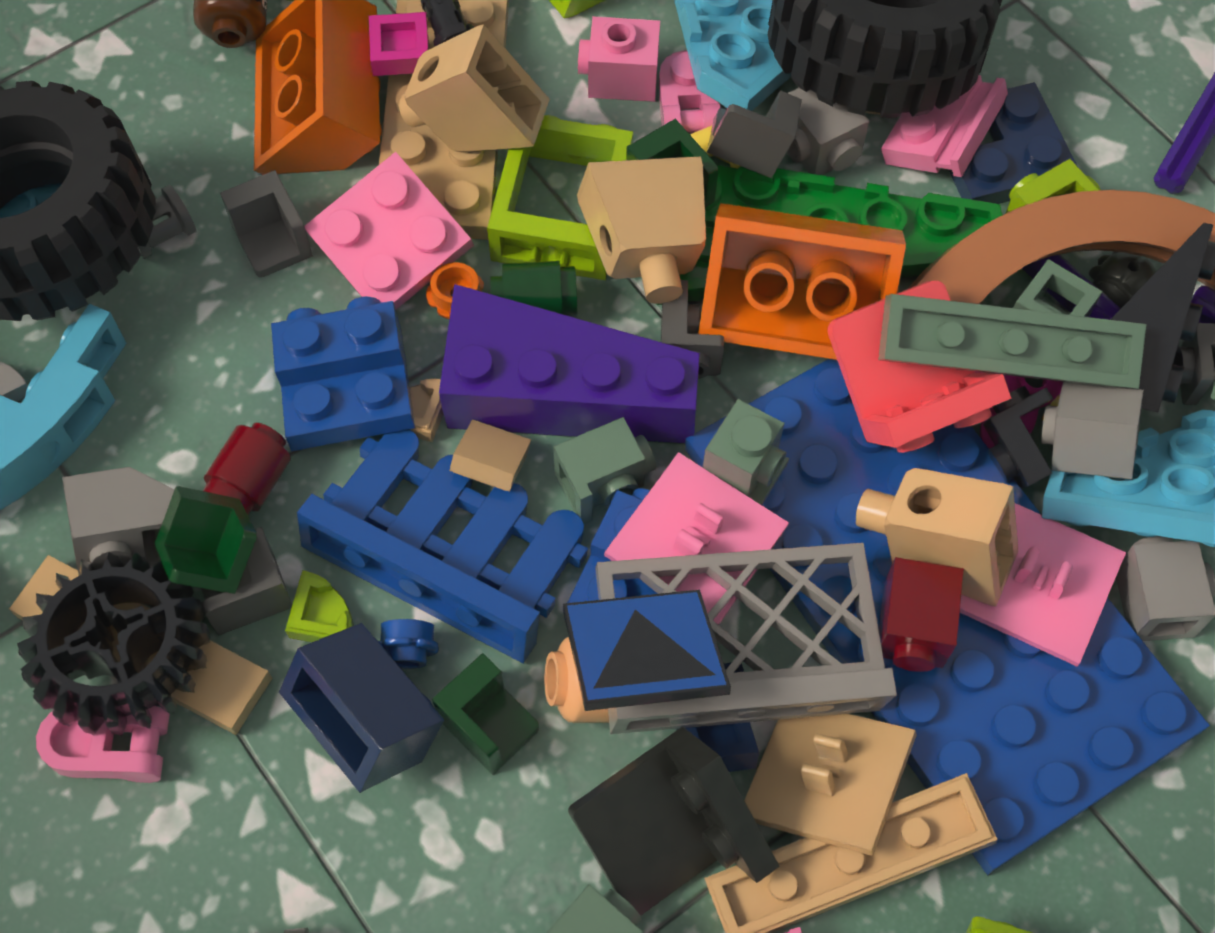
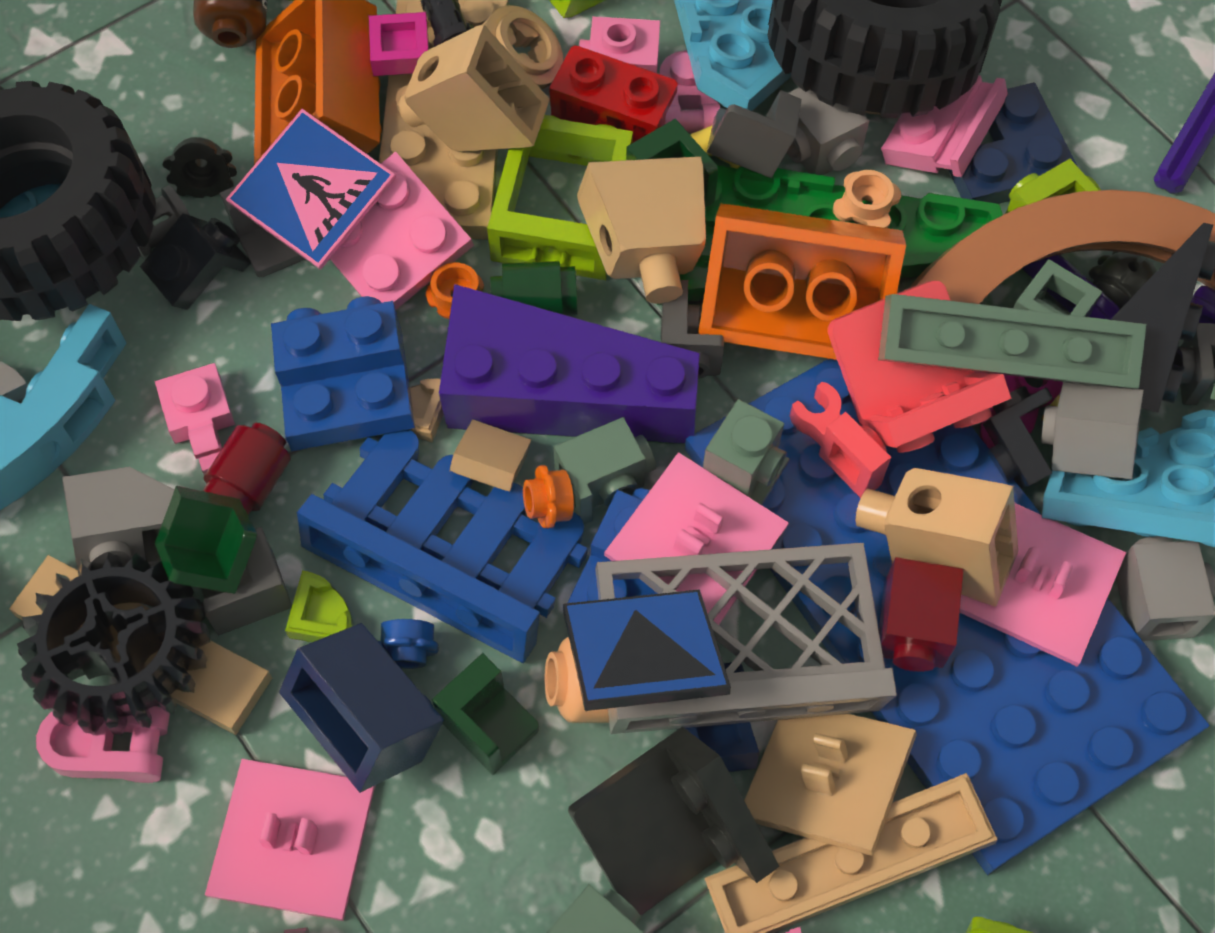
none -> black bracket [140,213,251,310]
none -> bright pink plate [155,363,235,474]
none -> pearl dark grey animal [162,137,237,198]
none -> bright pink piece [205,759,376,921]
none -> piece [226,109,396,270]
none -> tan gear [483,5,563,90]
none -> orange plate [523,465,574,529]
none -> red bracket [549,45,678,143]
none -> coral plate [790,382,891,498]
none -> light nougat plate [833,170,901,228]

